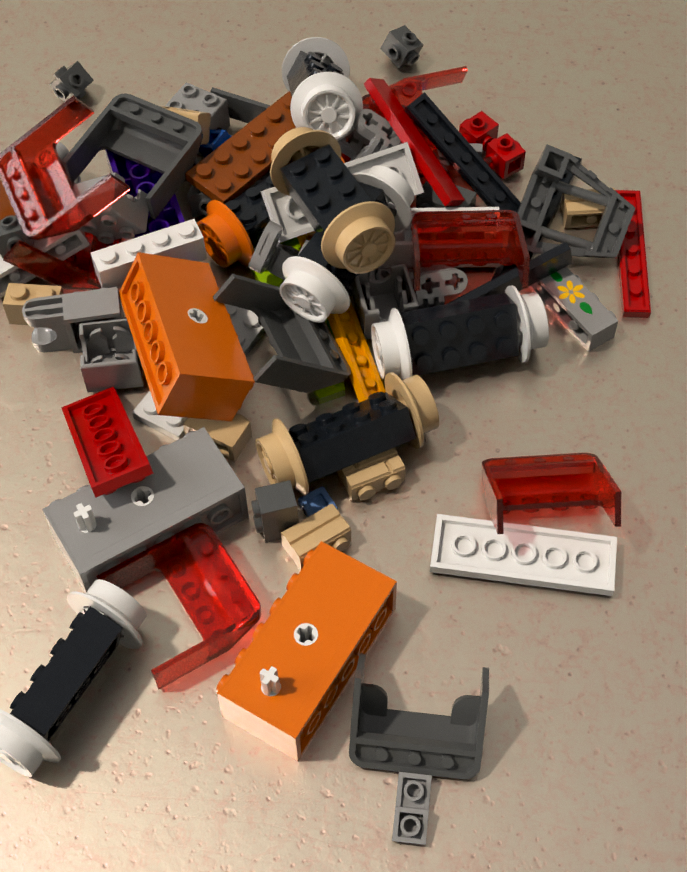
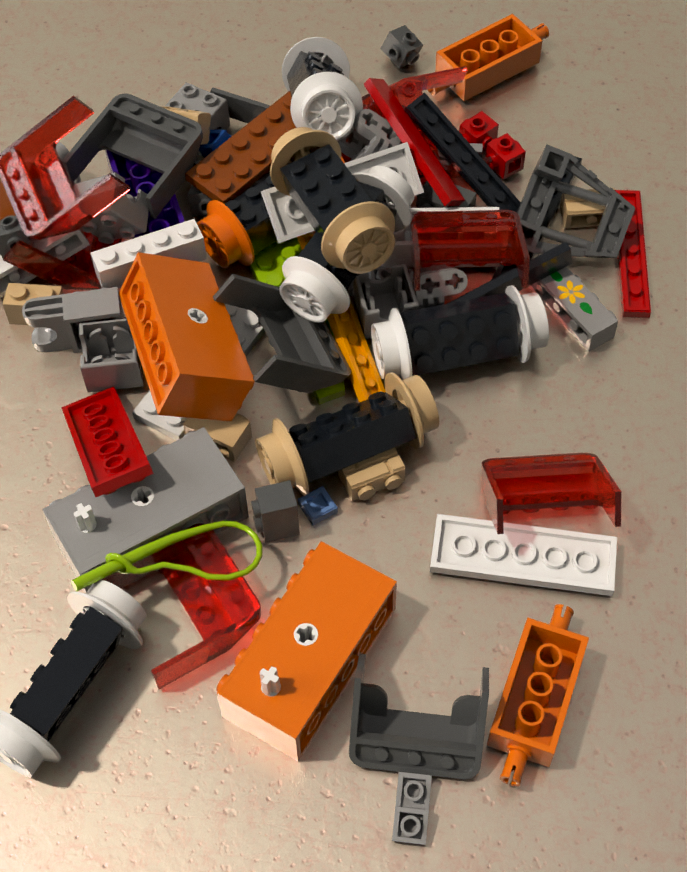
dark grey brick [49,61,94,104] -> none
light grey piece [248,221,309,280] -> none
tan brick [281,504,351,570] -> none
none -> lime piece [71,521,262,591]
none -> orange brick [426,14,549,101]
none -> orange brick [487,604,589,786]

